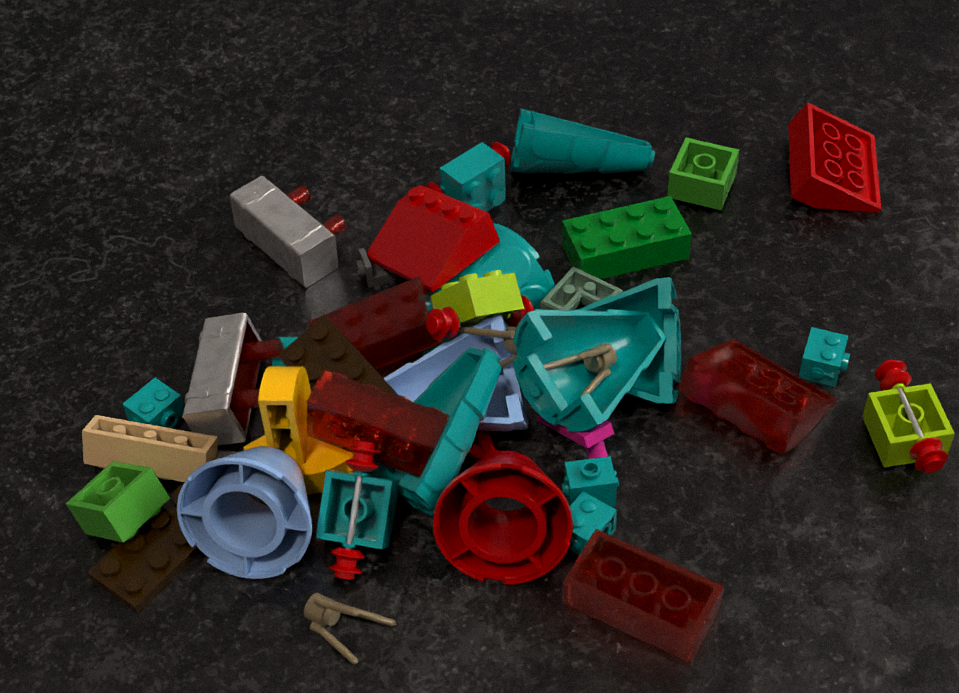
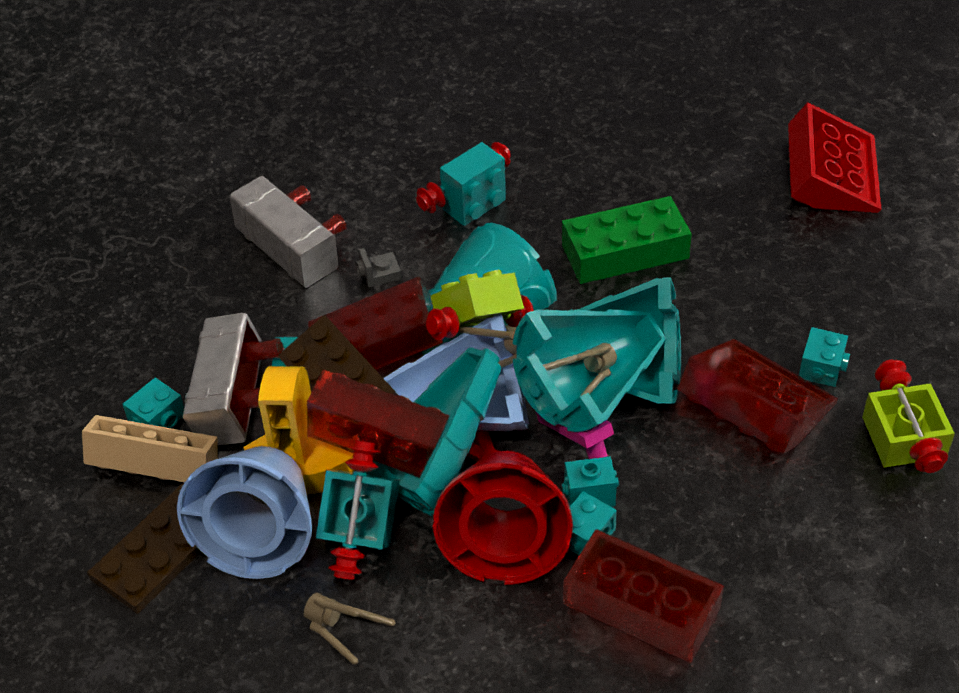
bright green brick [66,461,170,543] -> none
red slope [367,185,500,292] -> none
teal cone [510,108,655,174] -> none
sand green brick [540,267,623,311] -> none
bright green brick [667,138,739,210] -> none

